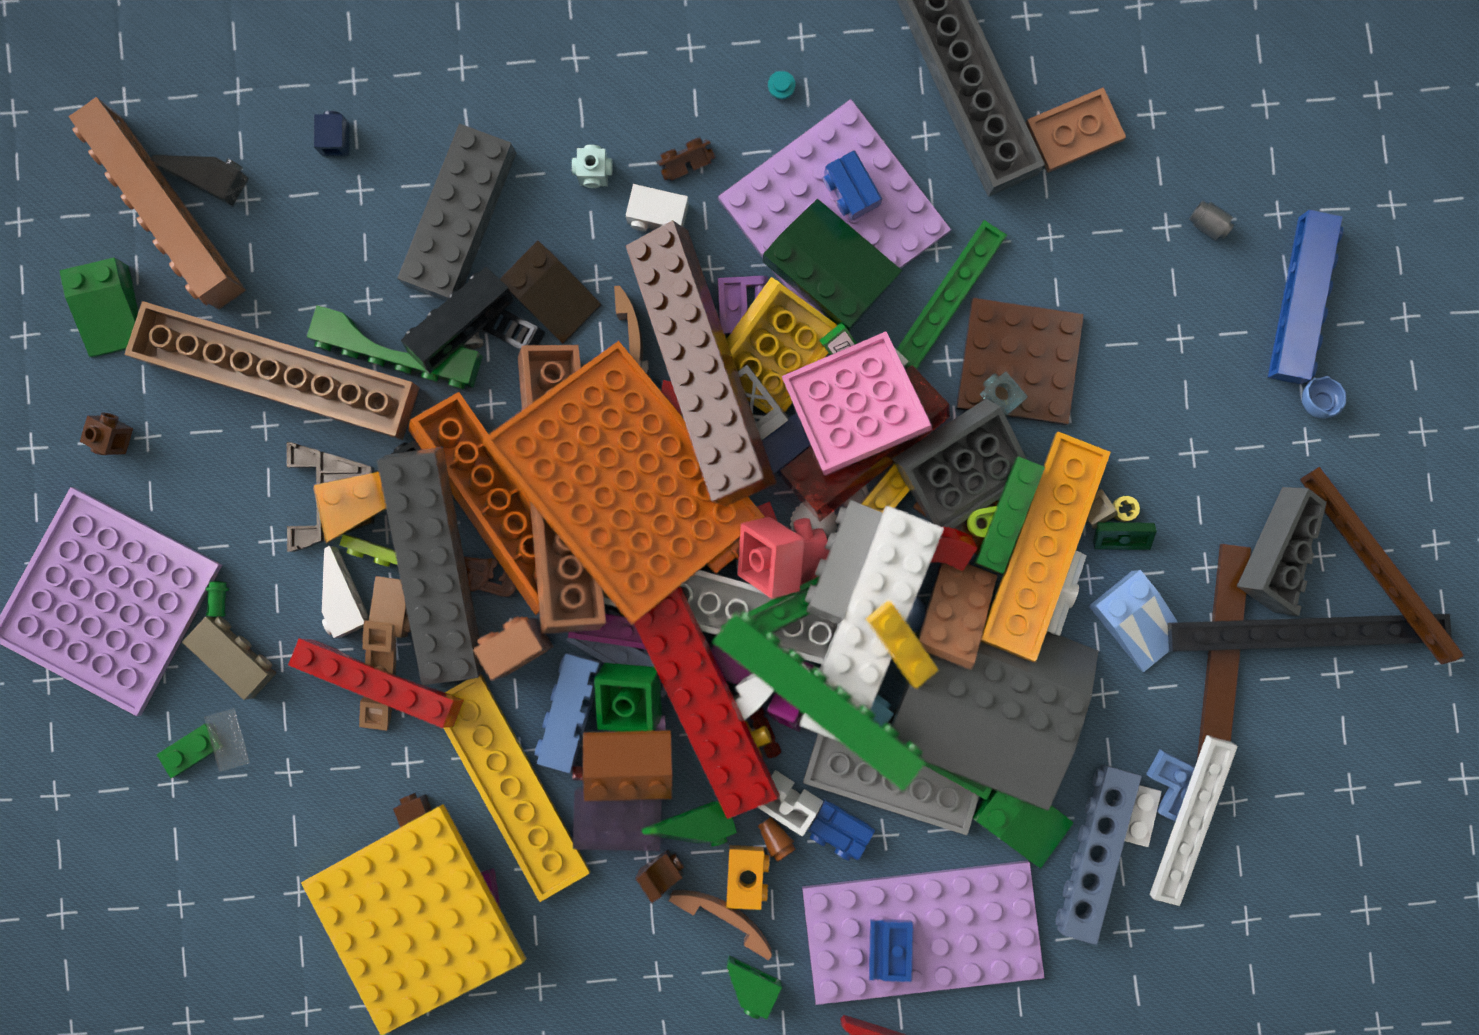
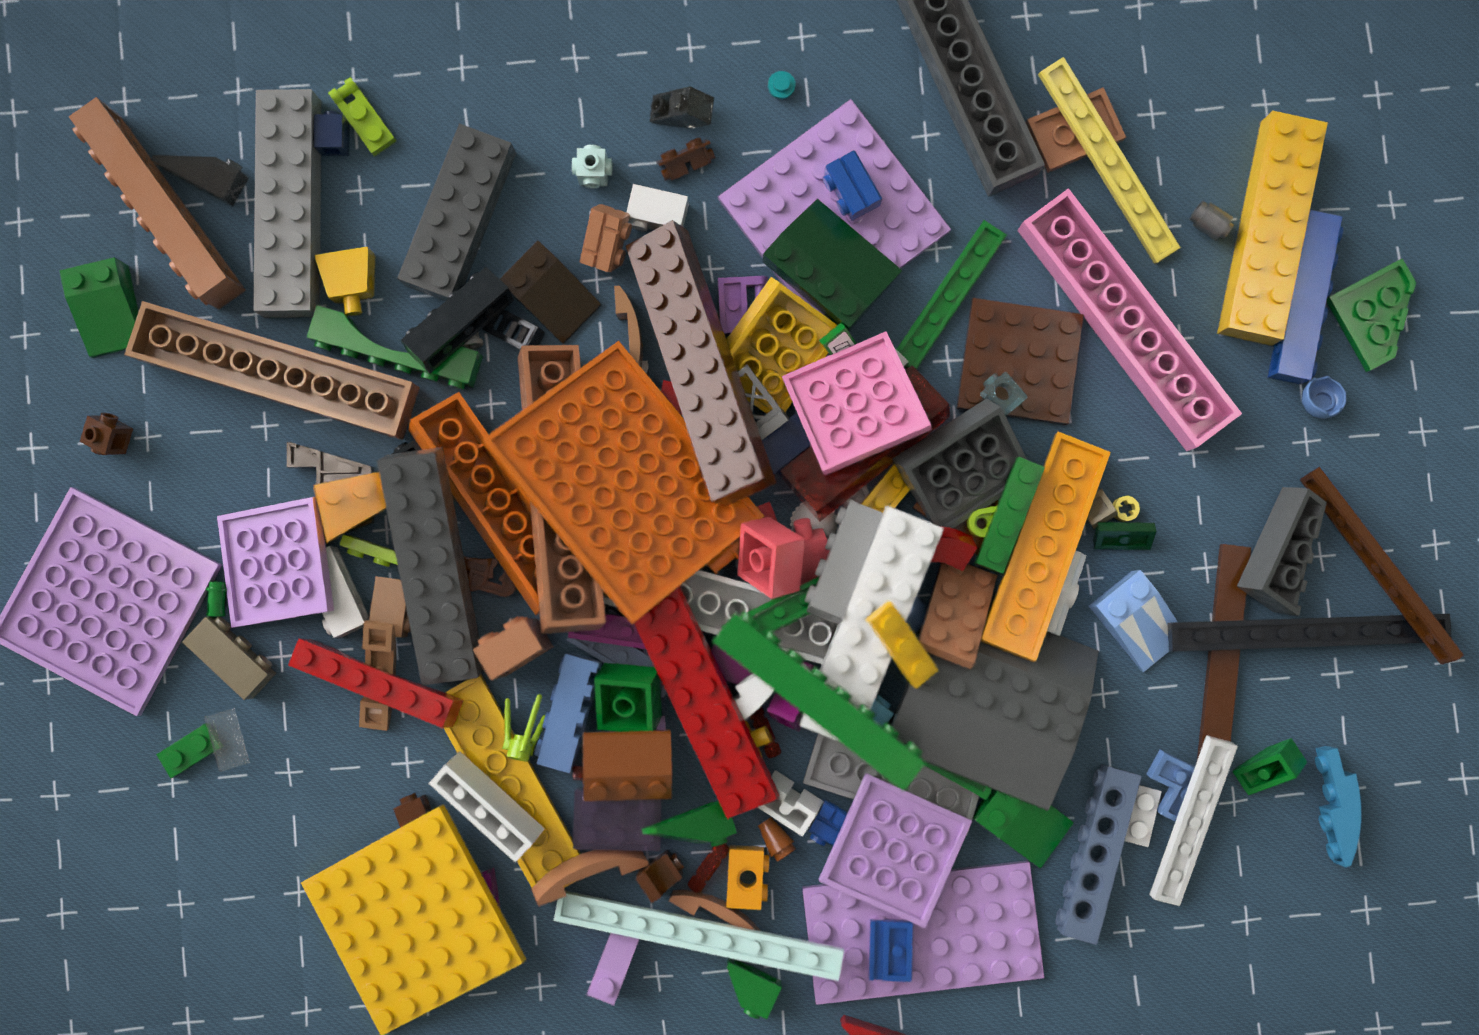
none -> lavender plate [217,497,334,628]
none -> light grey brick [254,89,321,318]
none -> yellow torso [315,247,375,316]
none -> lime plate [328,77,396,157]
none -> white brick [429,751,545,862]
none -> lime plant [502,694,545,762]
none -> nougat slope [532,846,649,906]
none -> light aqua plate [554,891,844,981]
none -> nougat brick [580,204,632,272]
none -> lavender slope [587,933,639,1005]
none -> clear smoke slope [650,86,714,128]
none -> clear red axle [688,843,730,893]
none -> lavender plate [819,773,972,928]
none -> bright pink brick [1017,188,1242,451]
none -> light yellow tile [1038,57,1181,264]
none -> yellow brick [1217,111,1328,346]
none -> green slope [1232,738,1307,795]
none -> dark azure slope [1315,746,1361,867]
none -> green plate [1326,258,1416,372]

